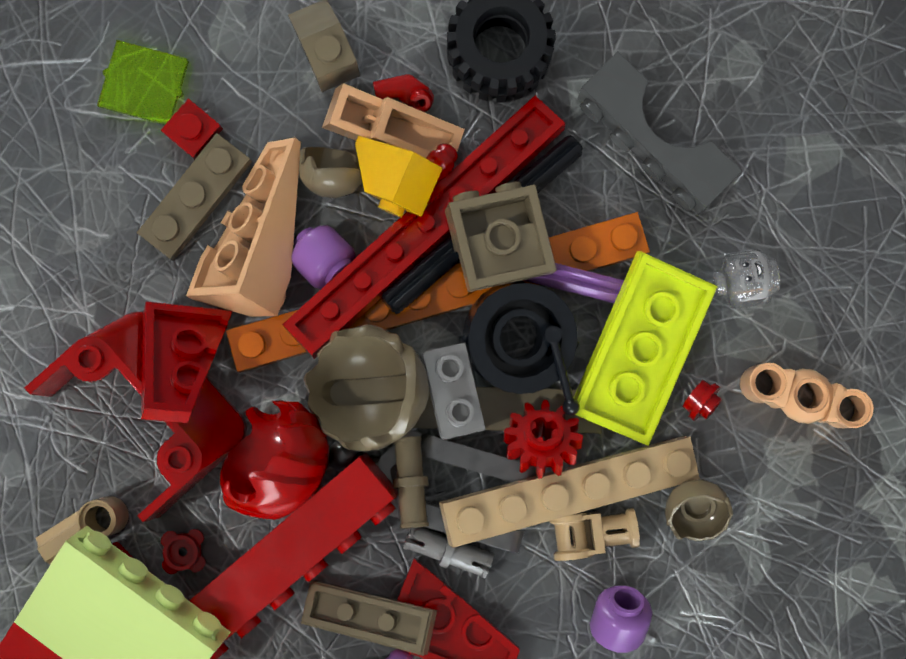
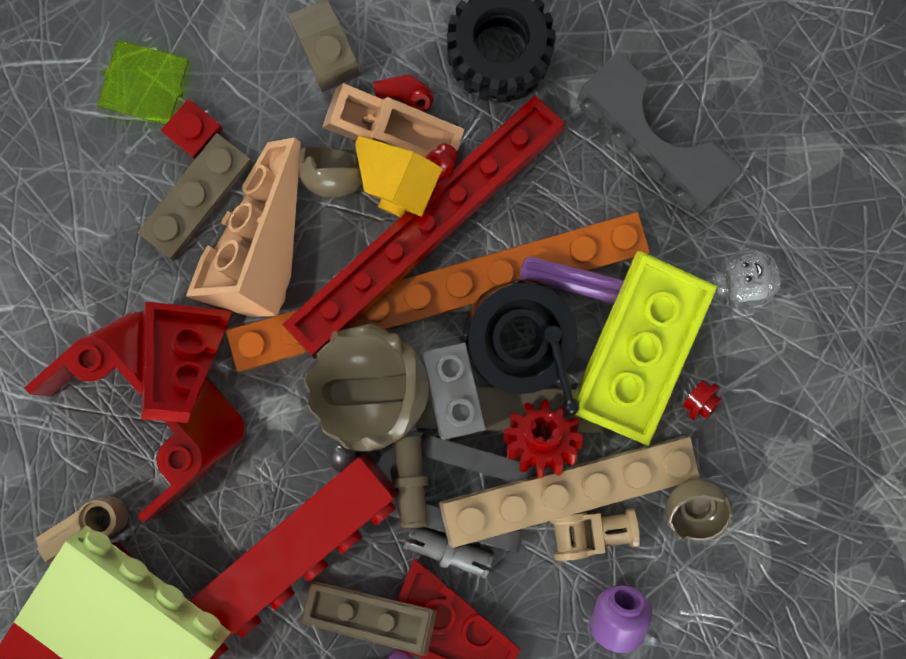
red plate [161,529,206,574] -> none
red piece [220,400,329,520] -> none
medium lavender head [292,225,355,289] -> none
black axle [382,135,583,314] -> none
dark tan plate [445,182,557,292] -> none
light nougat piece [740,363,874,429] -> none

